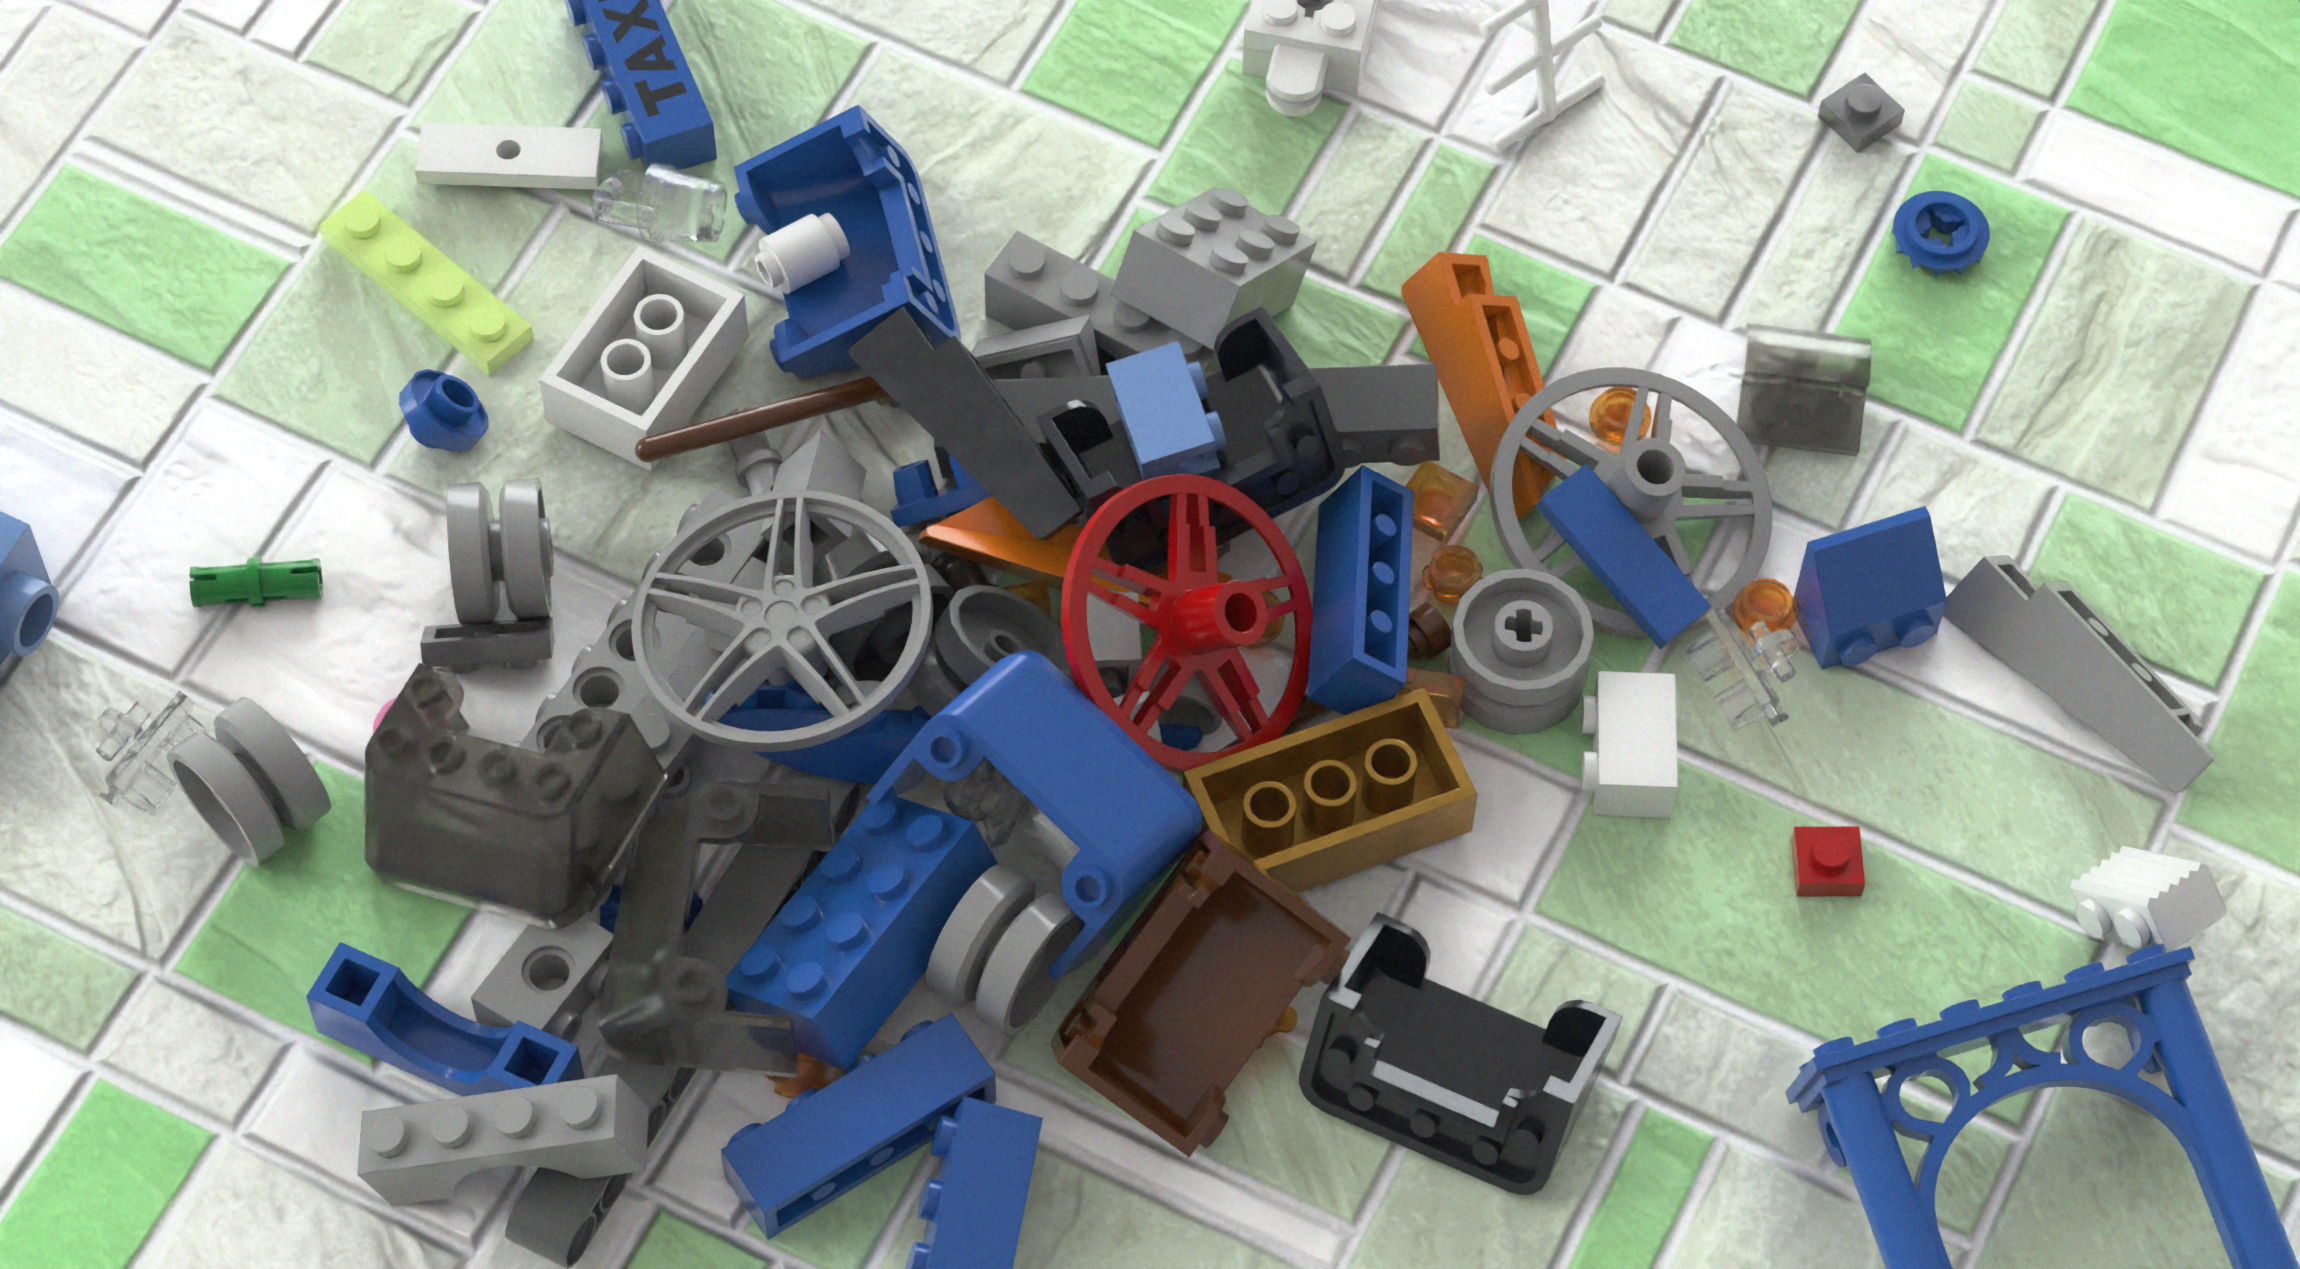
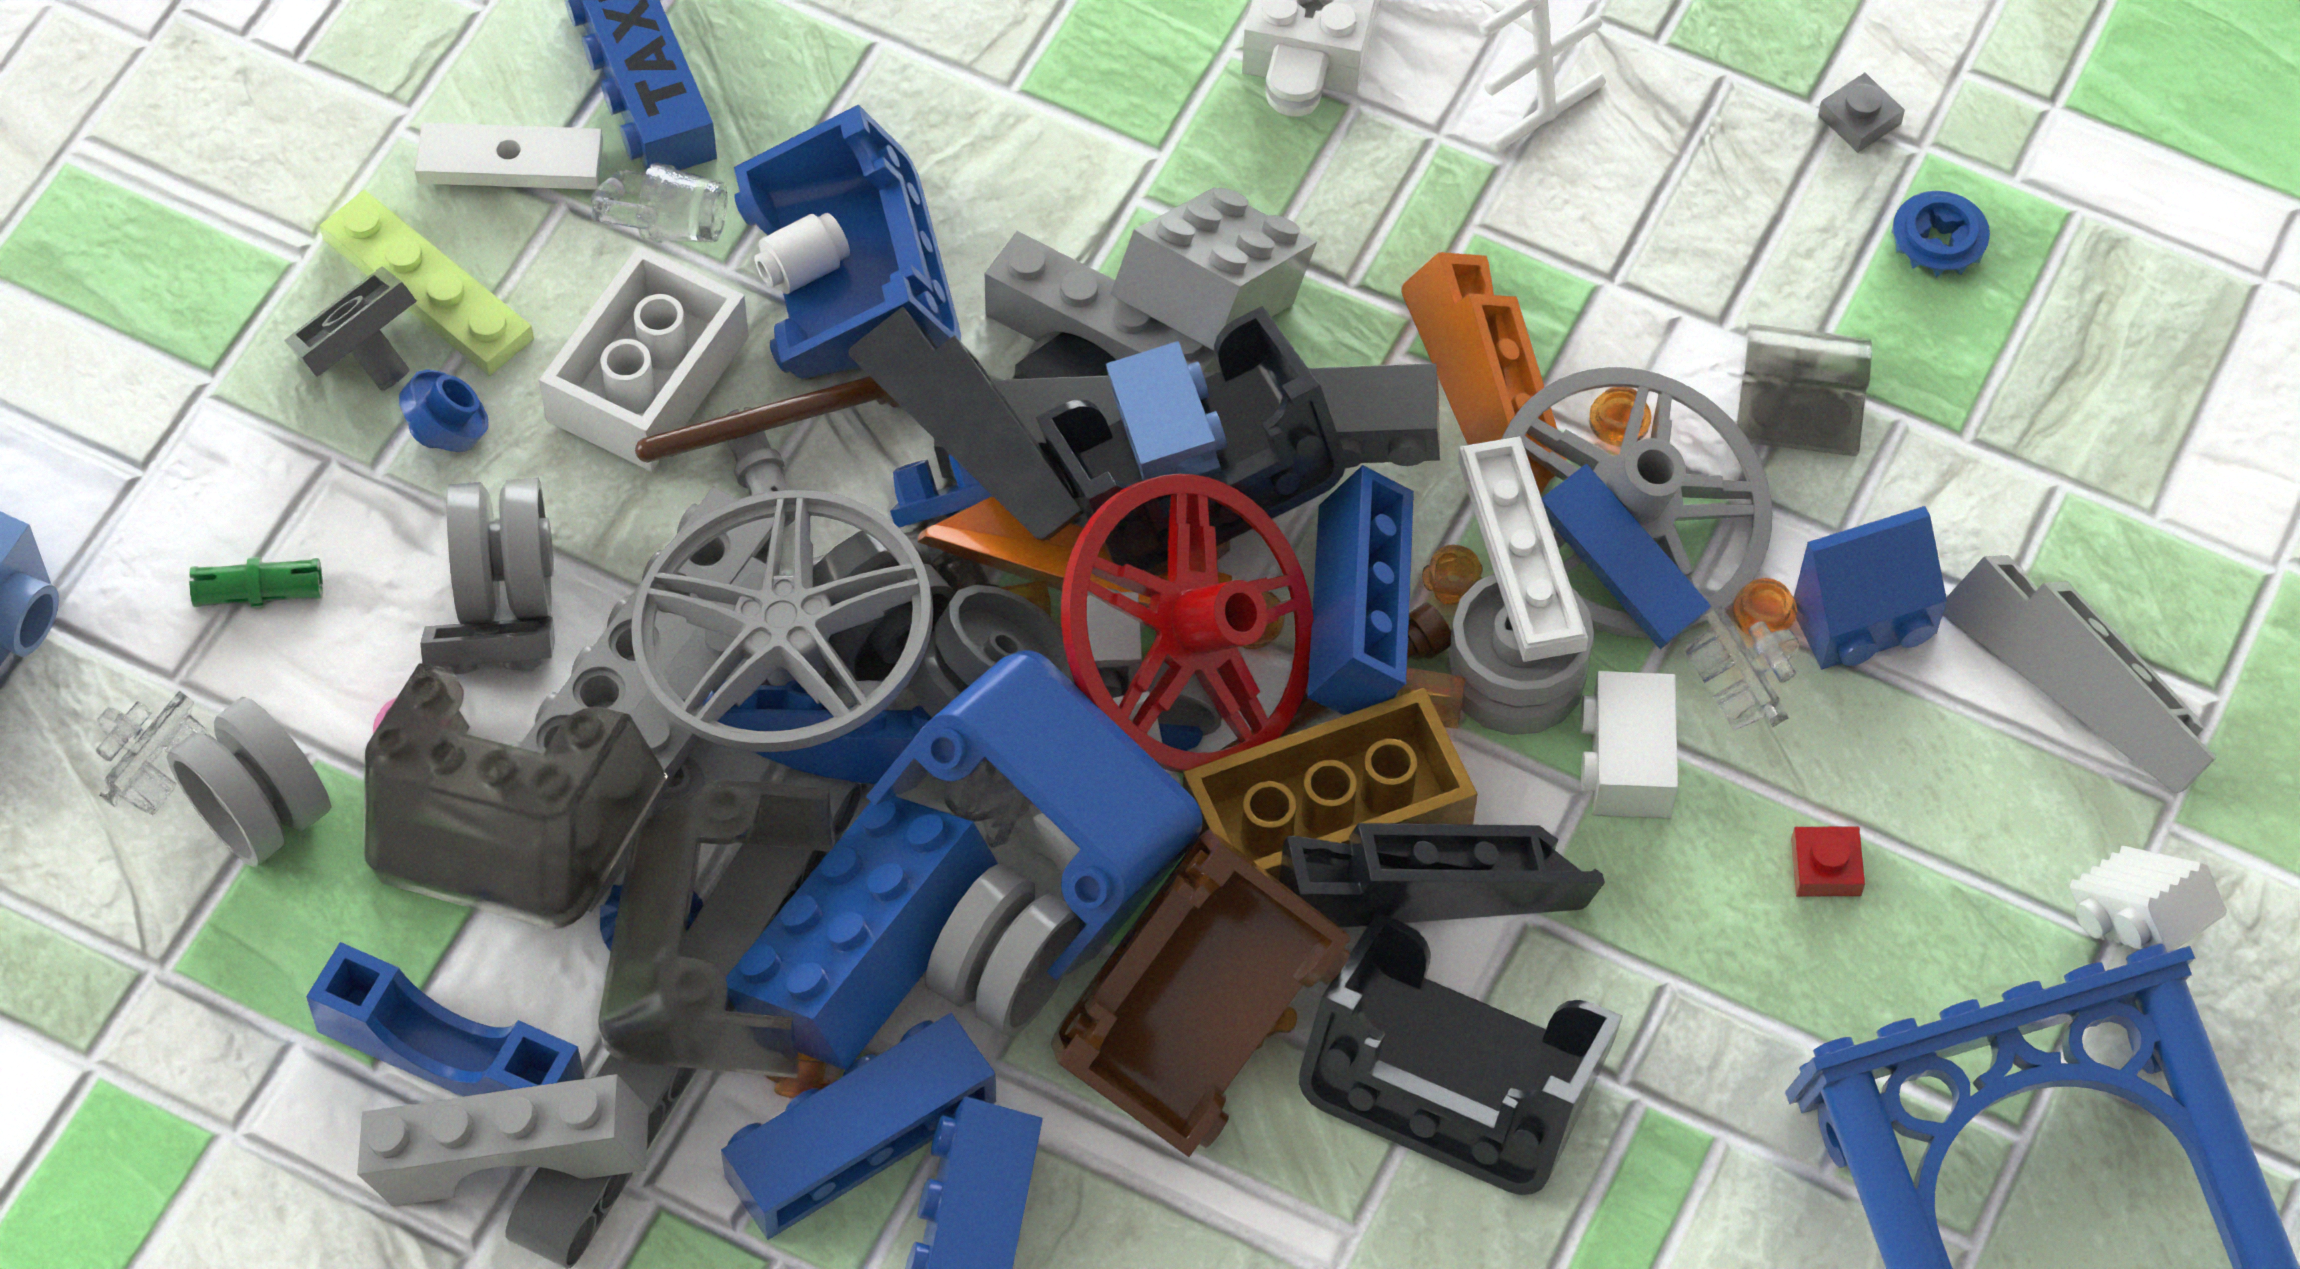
light grey brick [471,897,622,1043] -> none
light grey brick [760,430,867,567] -> none
light grey slope [971,315,1101,380] -> none
clear orange plate [1405,461,1479,544] -> none
none -> dark grey tile [284,266,417,391]
none -> black wedge [1279,823,1605,928]
none -> white tile [1458,436,1588,662]

